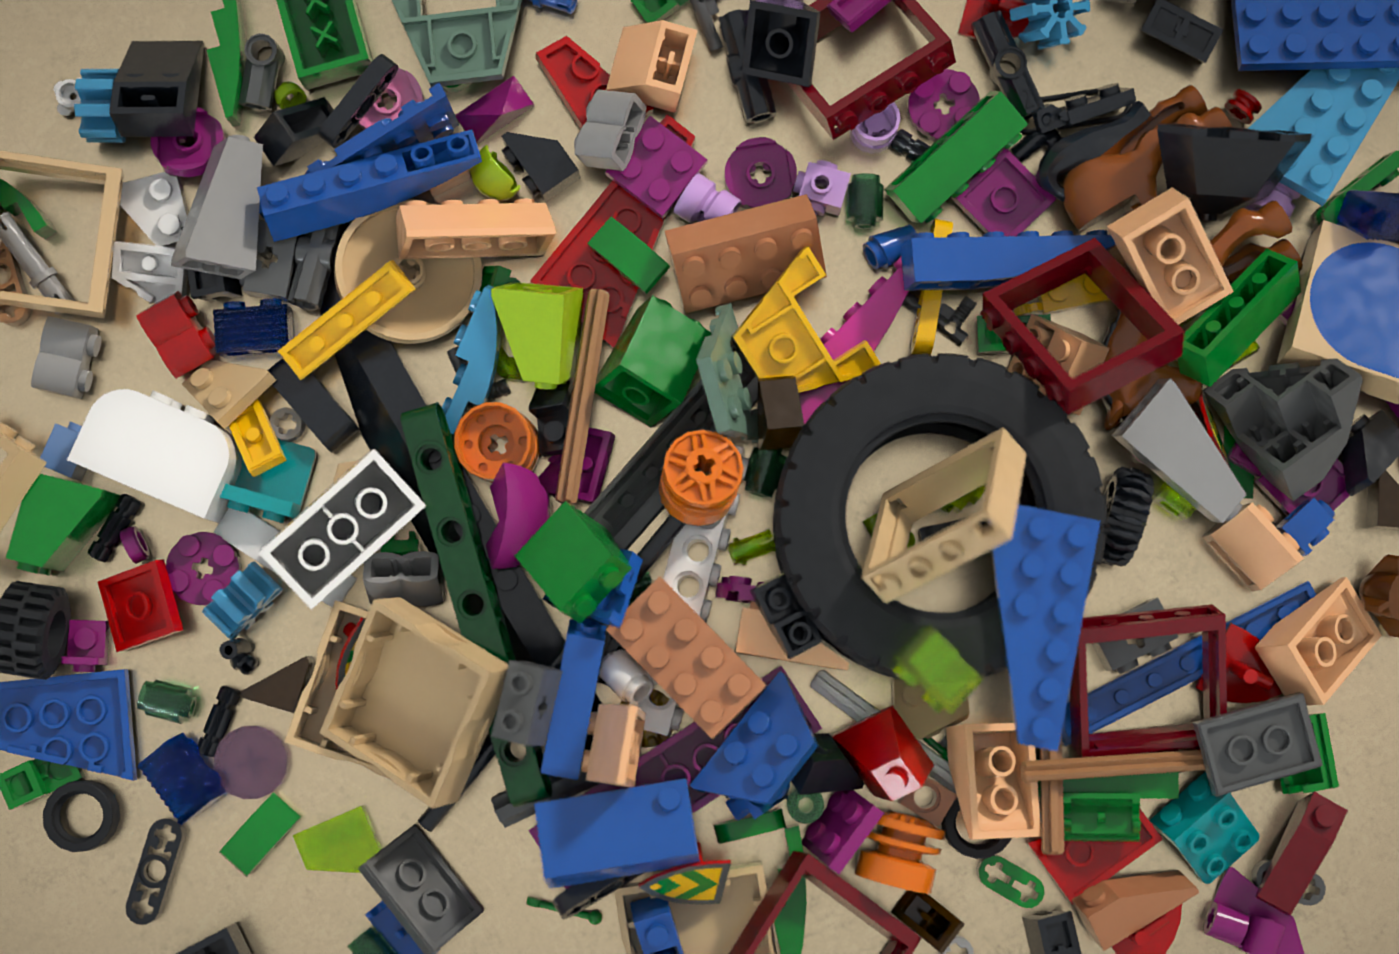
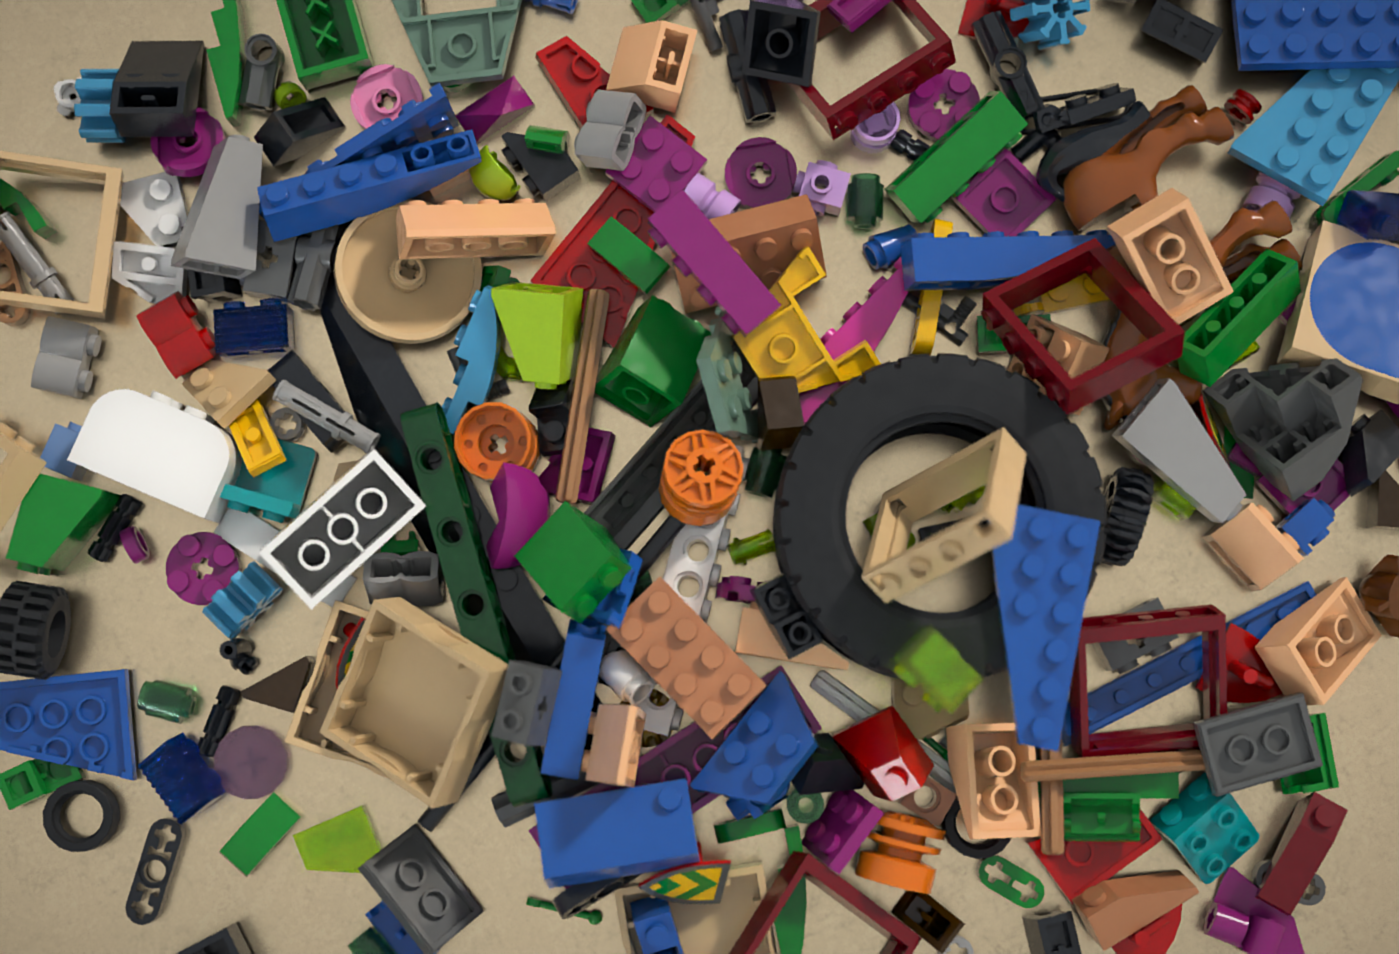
magenta bracket [61,620,110,672] -> none
red plate [98,559,183,652] -> none
yellow tile [278,260,416,380] -> none
black beam [318,54,399,148] -> none
black brick [1157,123,1312,221] -> none
none -> light grey pin [272,380,380,454]
none -> green slope [524,125,570,154]
none -> magenta brick [647,189,781,337]

